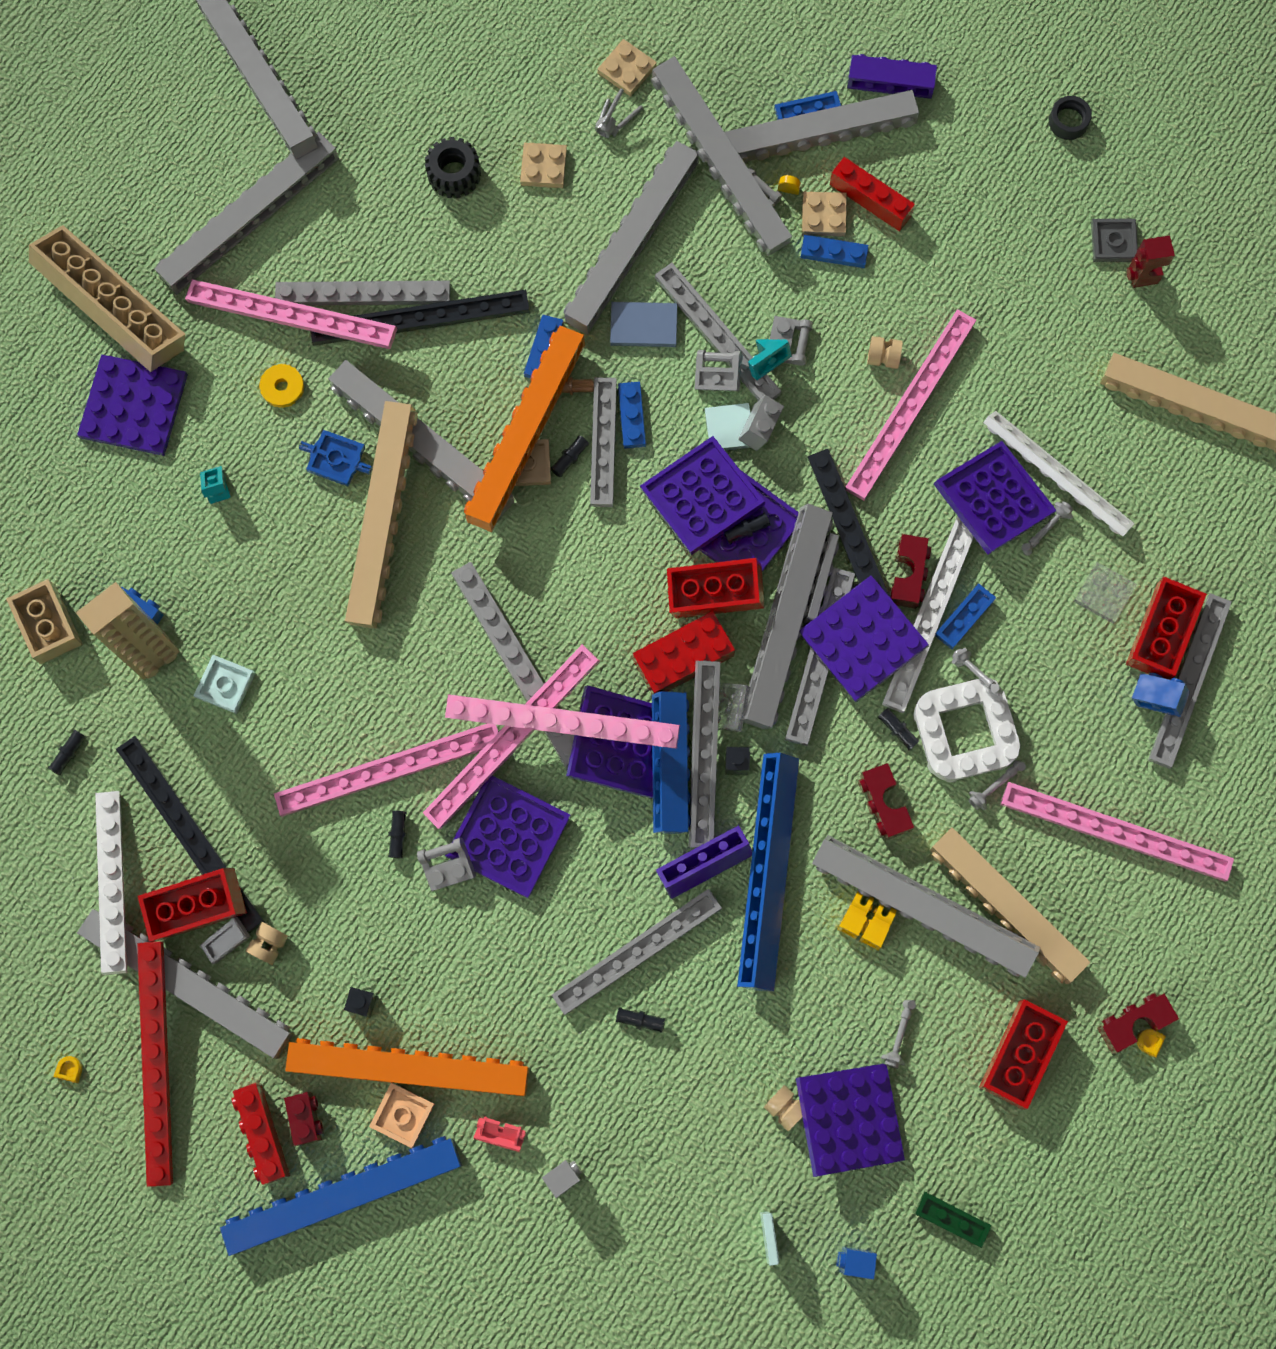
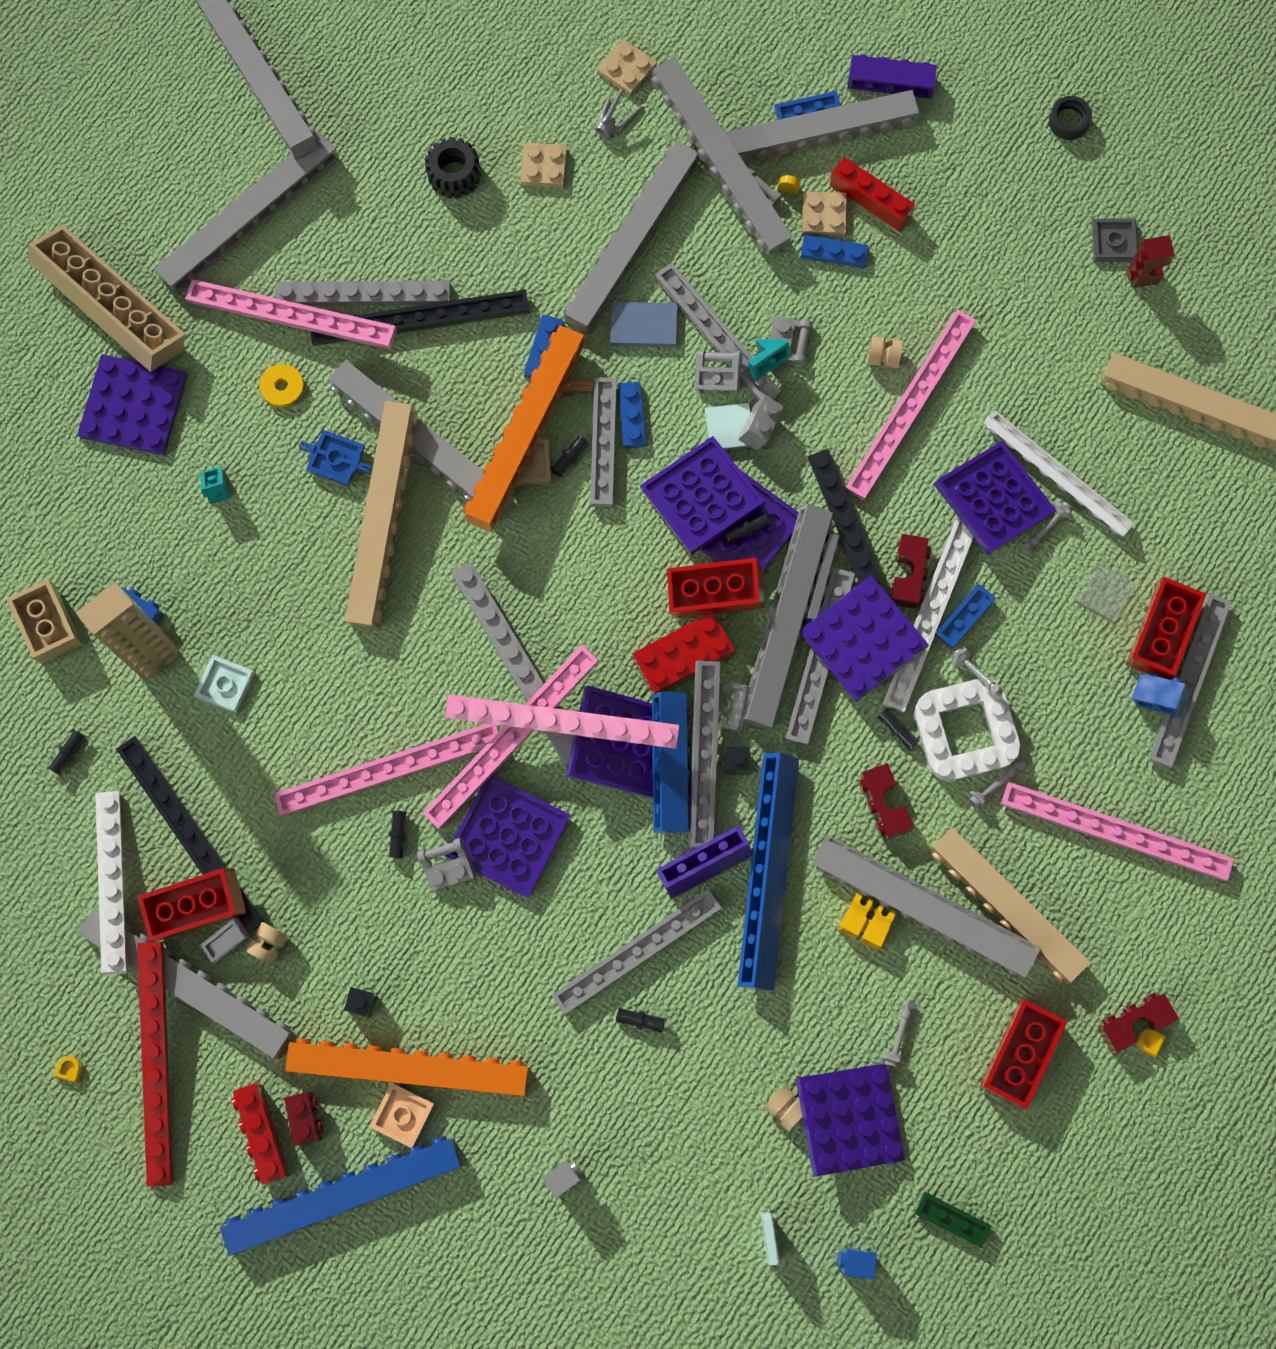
coral hinge [473,1116,526,1152] -> none

